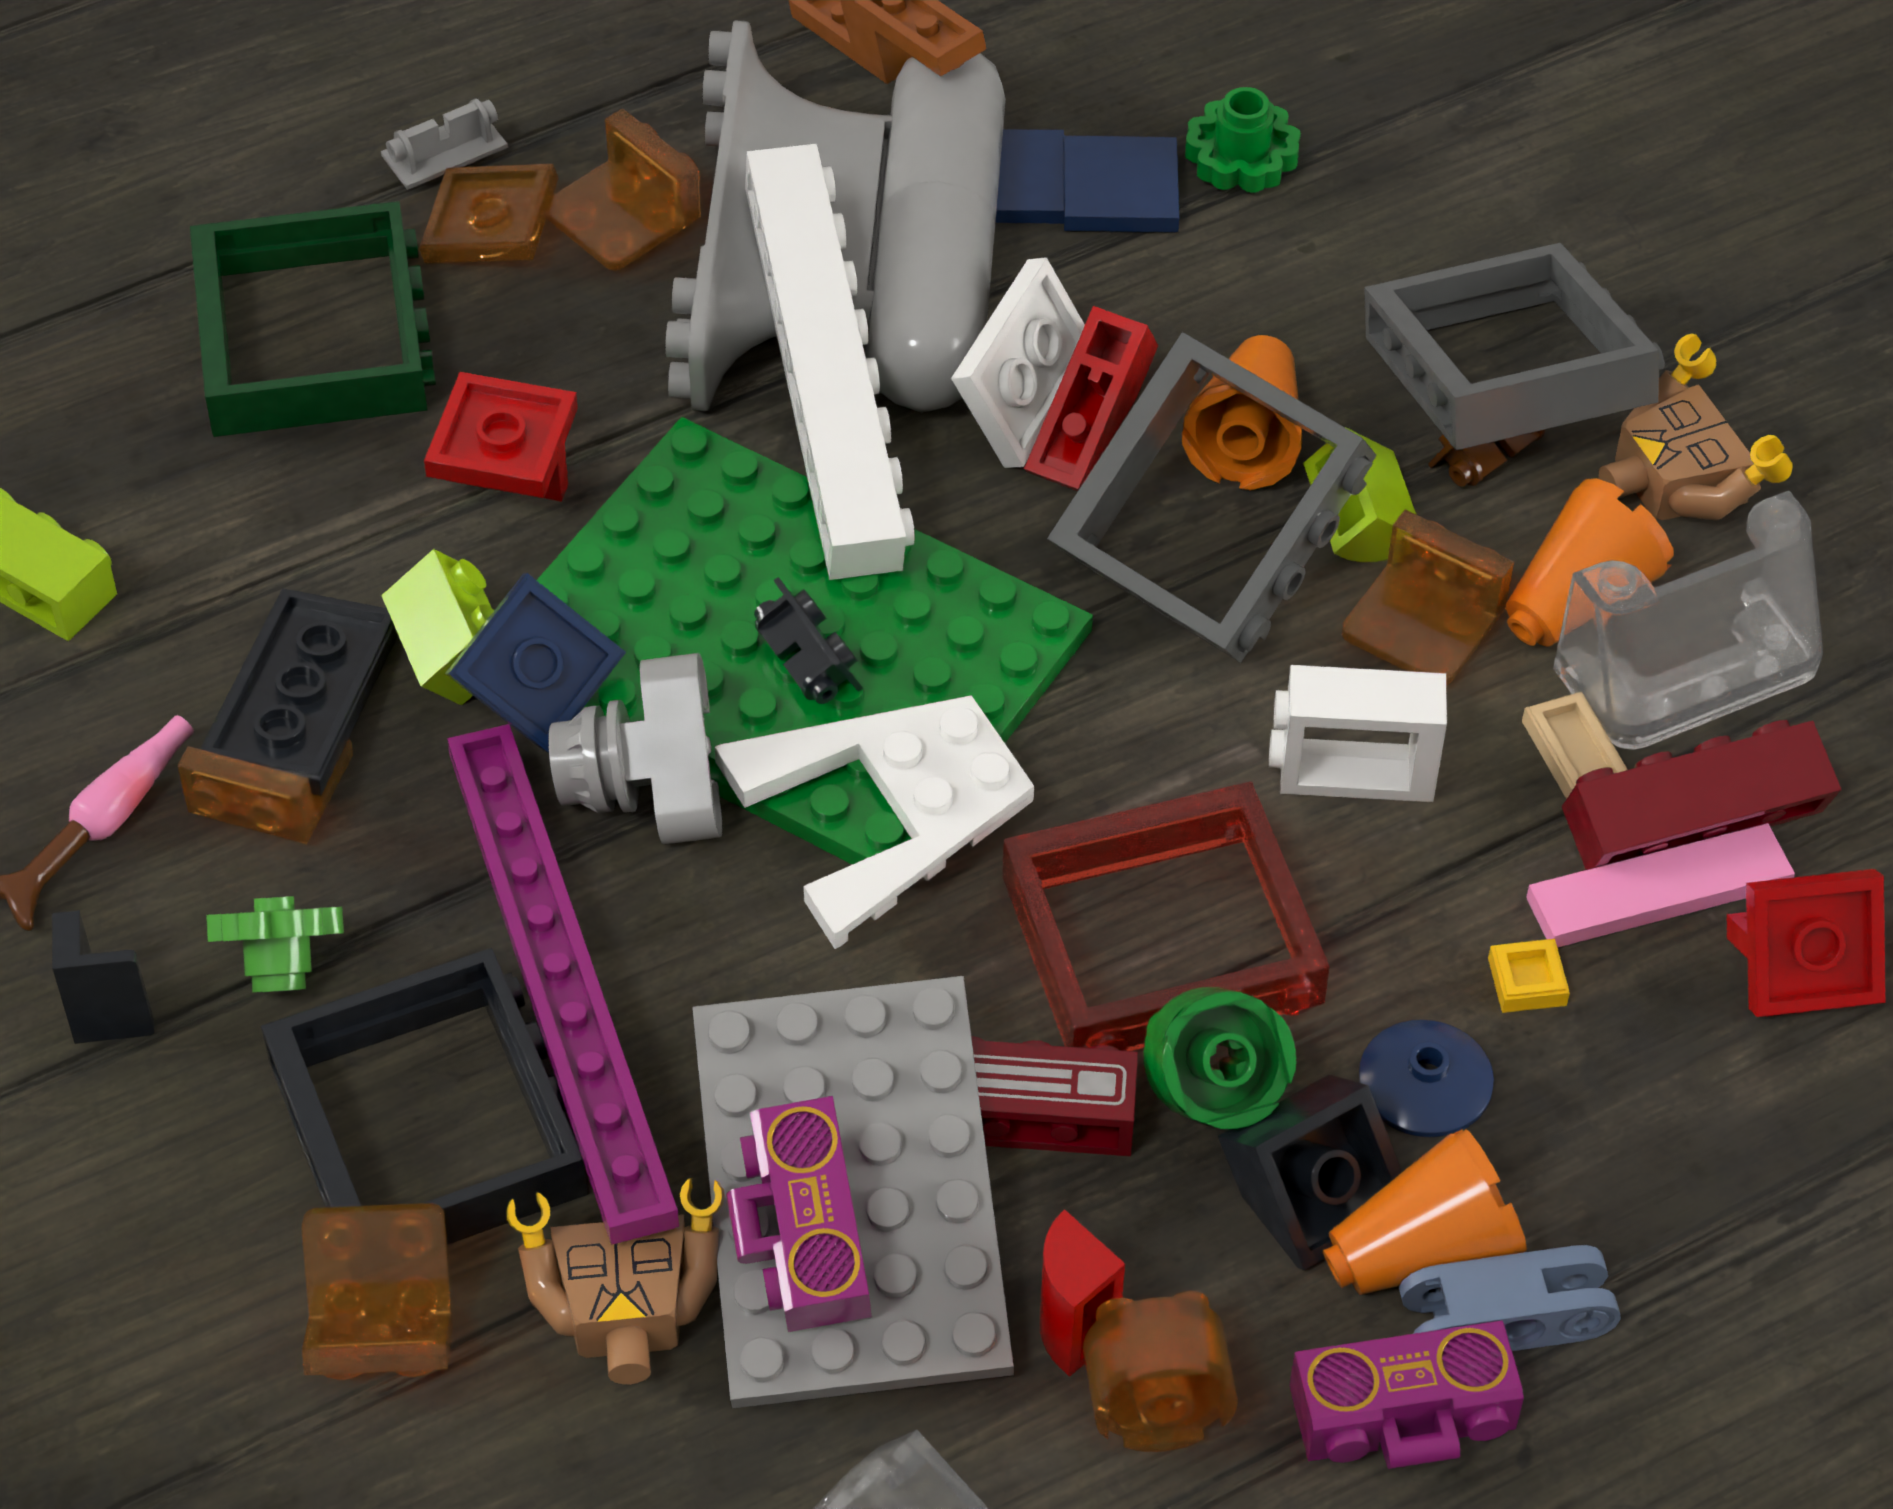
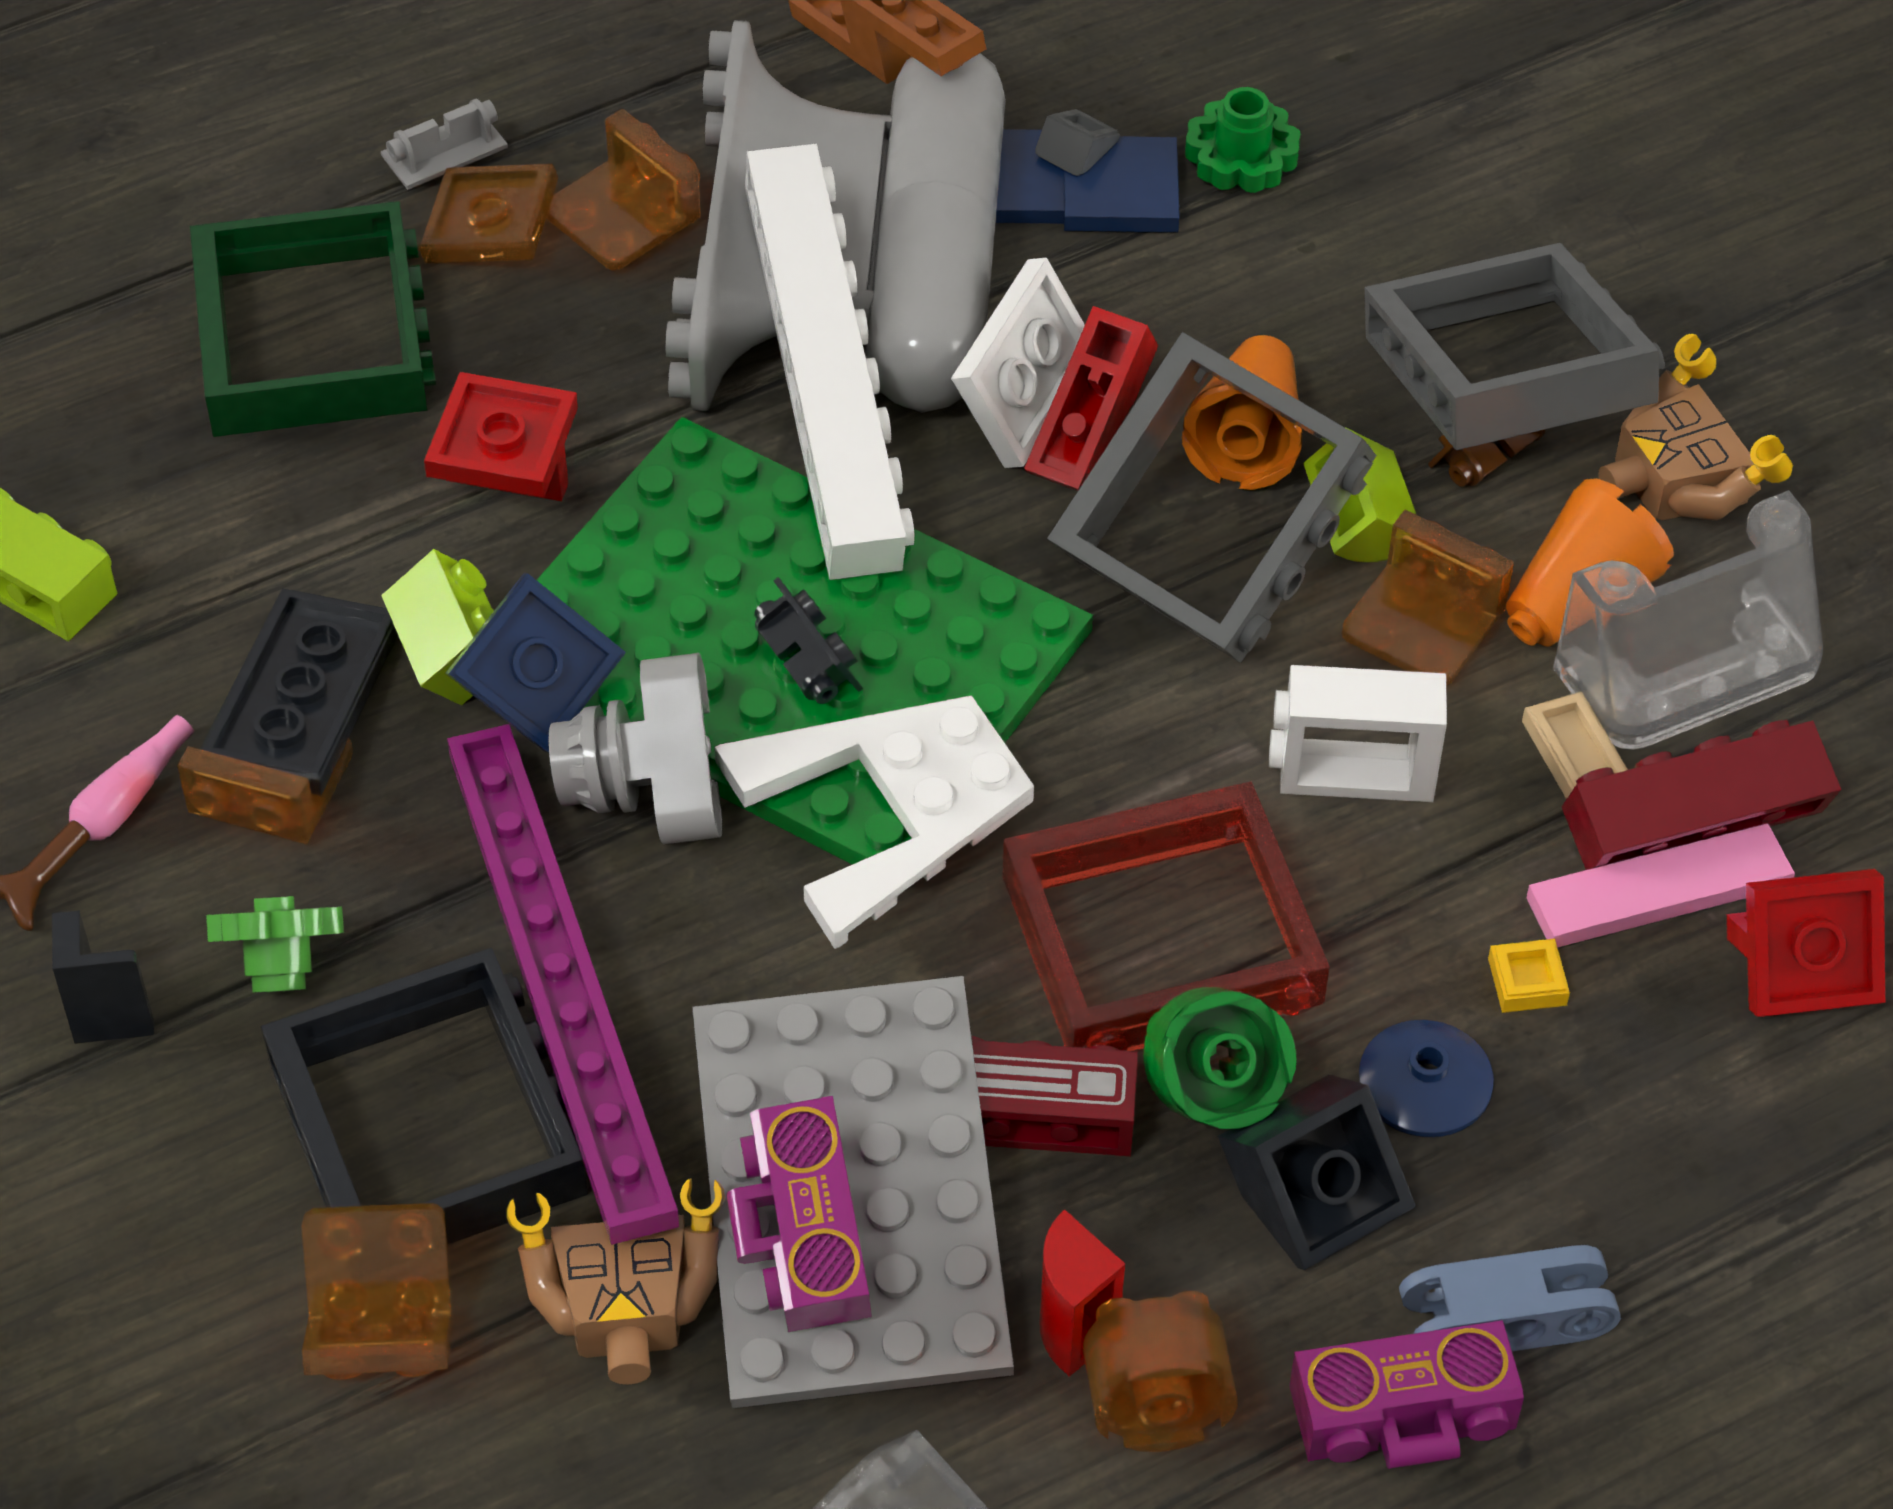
orange cone [1323,1129,1527,1295] -> none
none -> dark grey slope [1035,109,1120,176]

